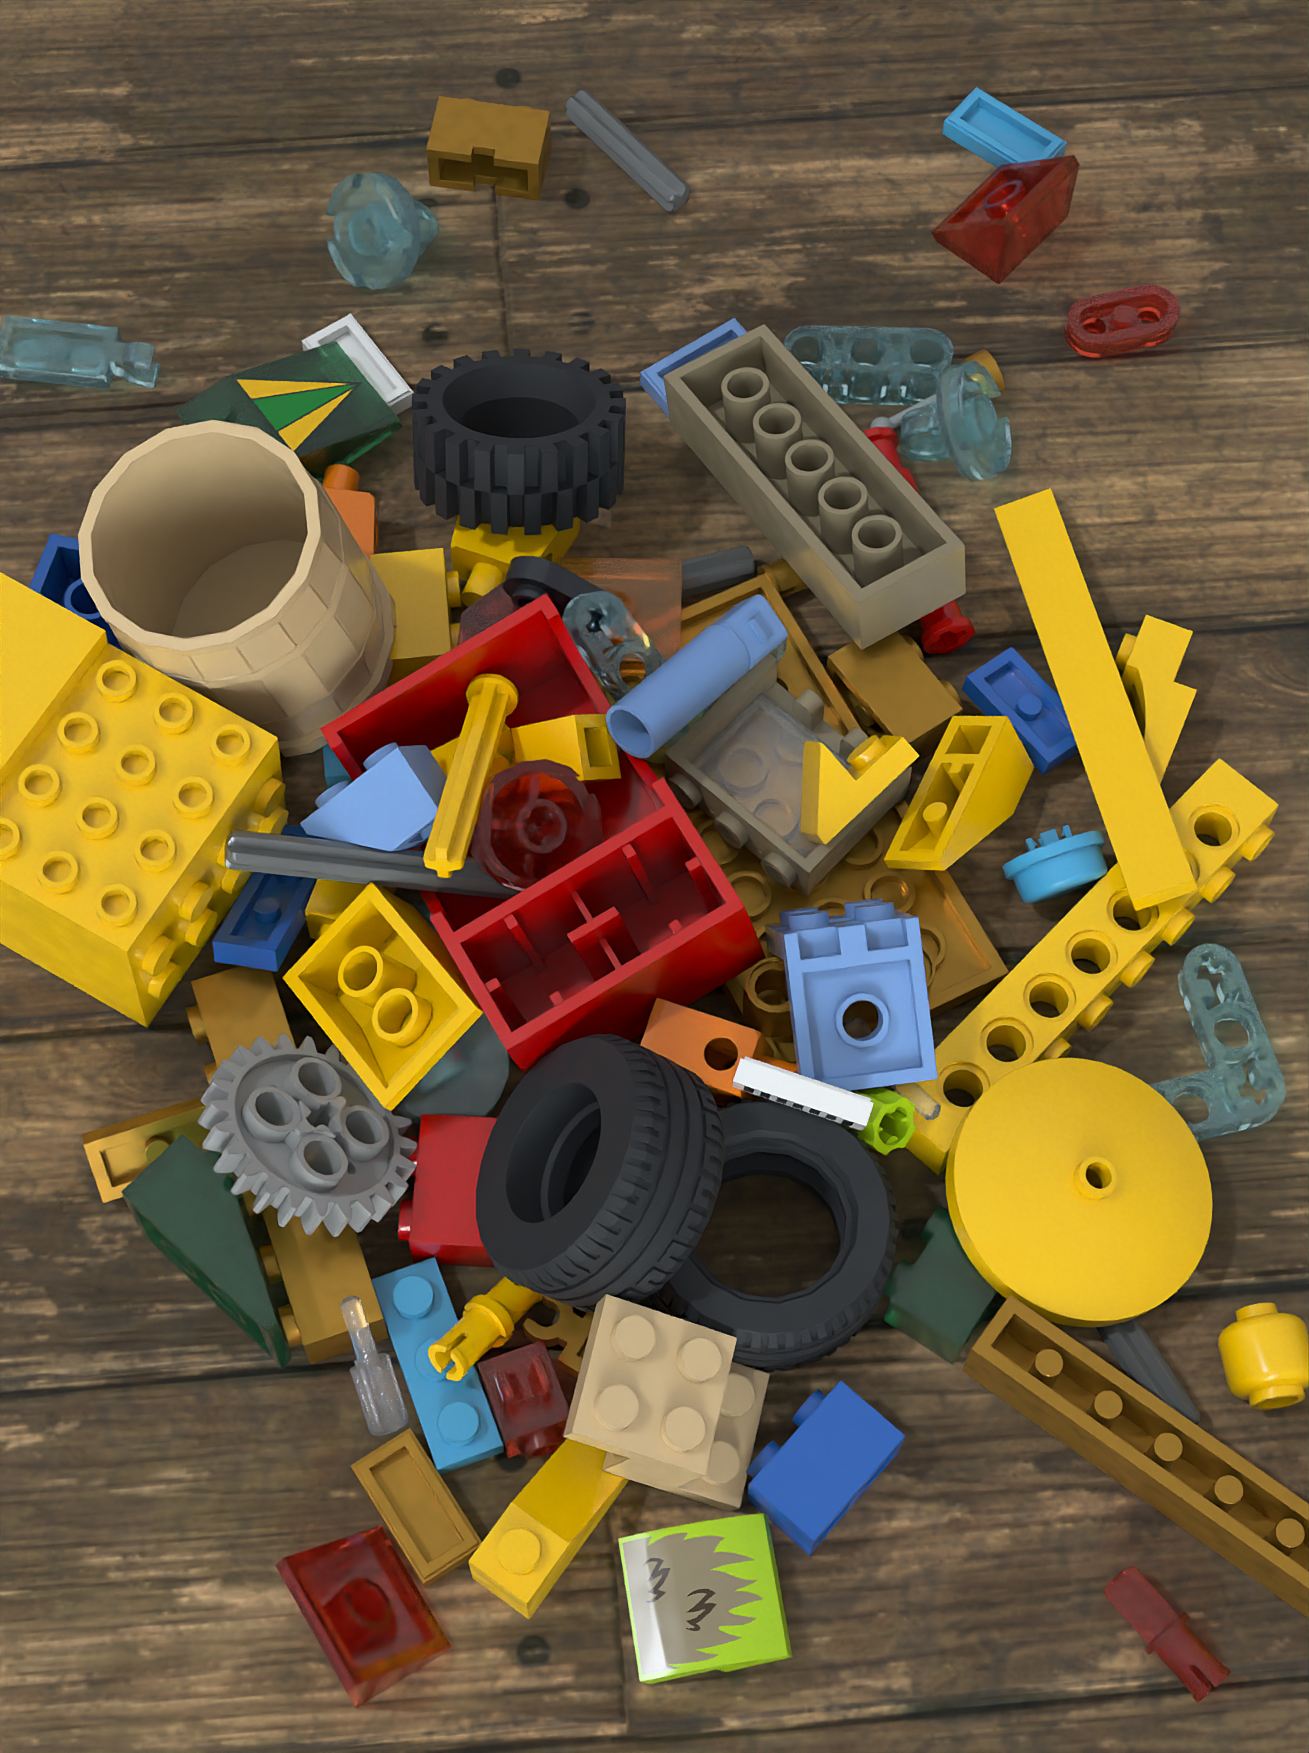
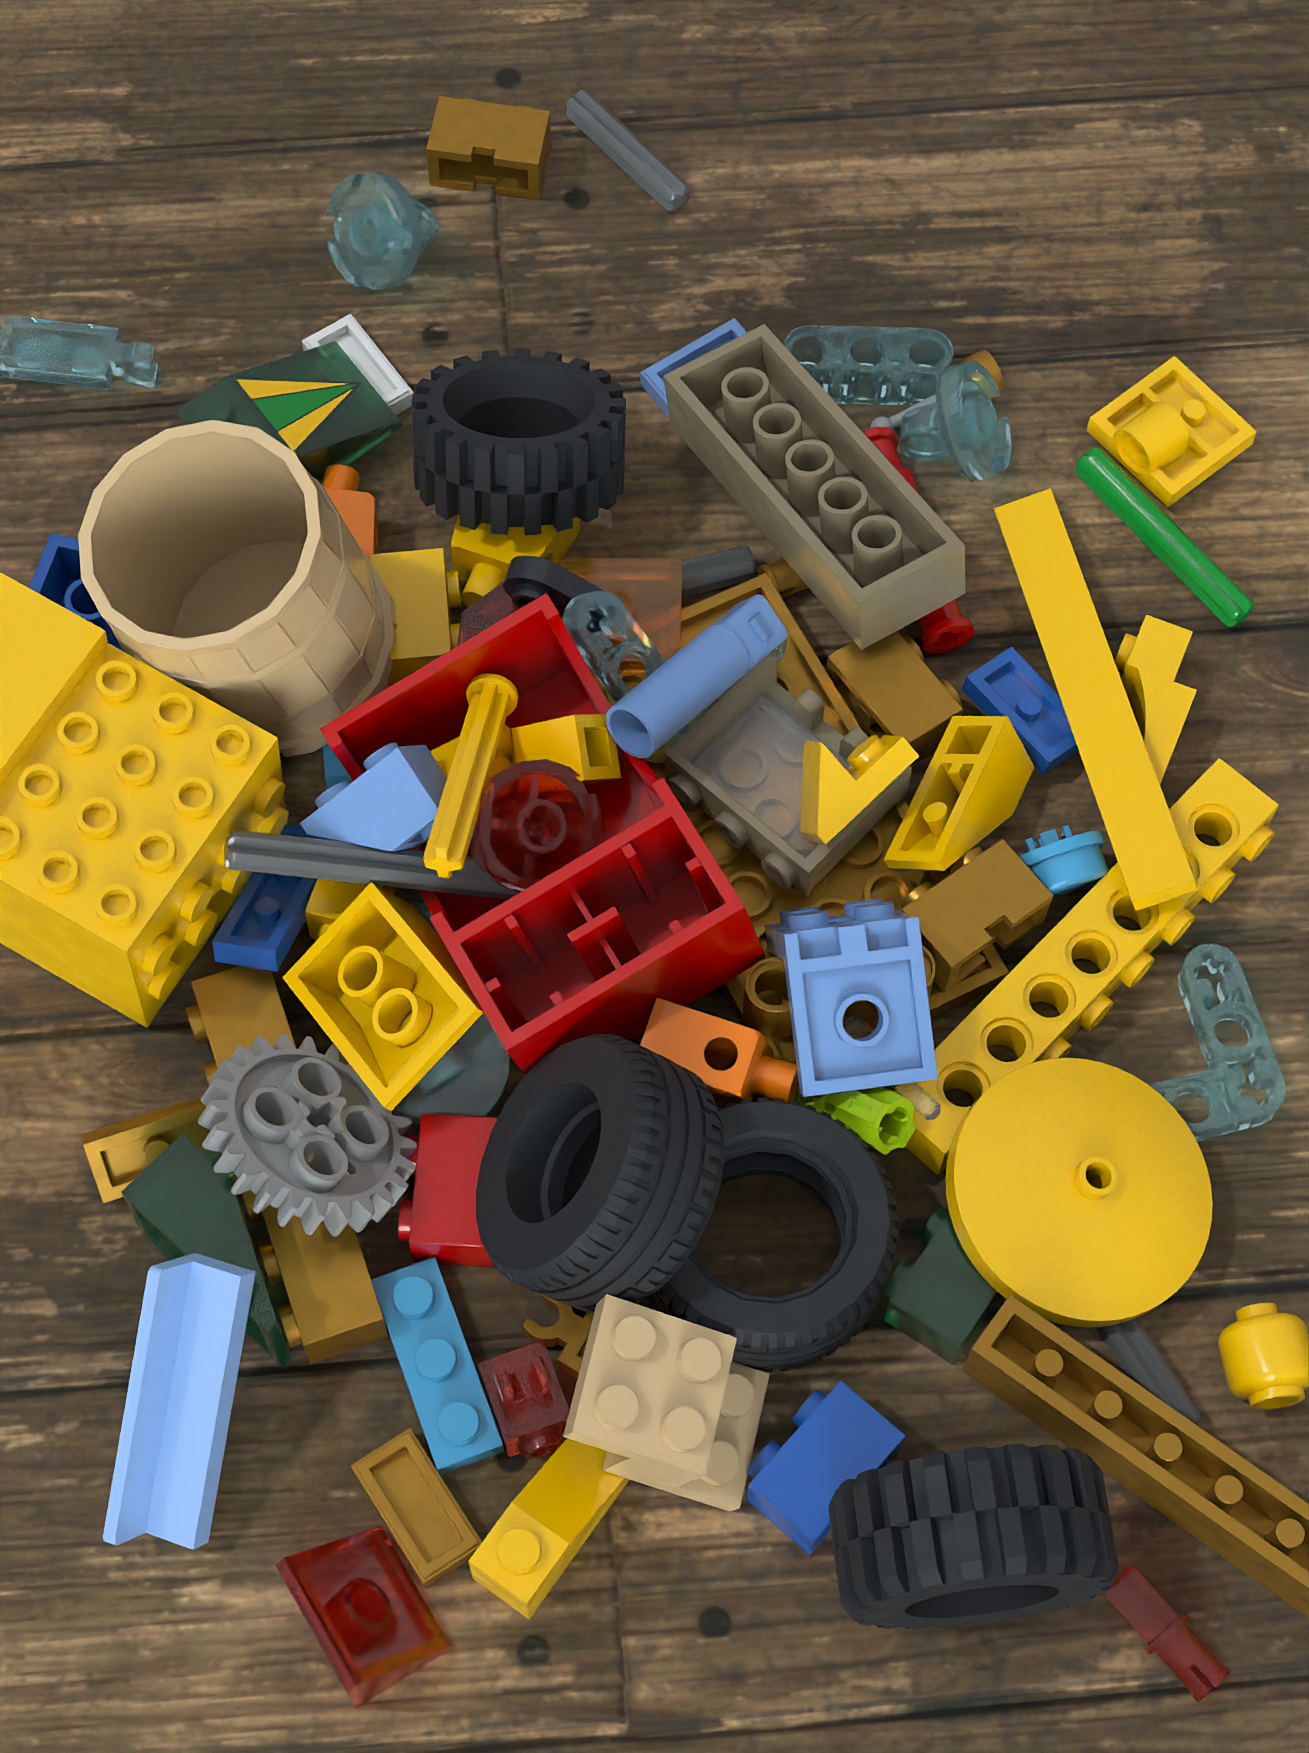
clear axle [340,1296,409,1436] -> none
yellow pin [428,1277,542,1381] -> none
slope [618,1513,793,1684] -> none
white tile [732,1056,874,1131] -> none
clear red slope [931,155,1080,285] -> none
dark azure tile [942,87,1067,189] -> none
clear red plate [1064,285,1180,358] -> none
none -> light blue panel [103,1253,256,1550]
none -> black tyre [828,1444,1119,1629]
none -> pearl gold brick [900,839,1053,993]
none -> green axle [1075,447,1254,628]
none -> yellow plate [1086,356,1257,508]

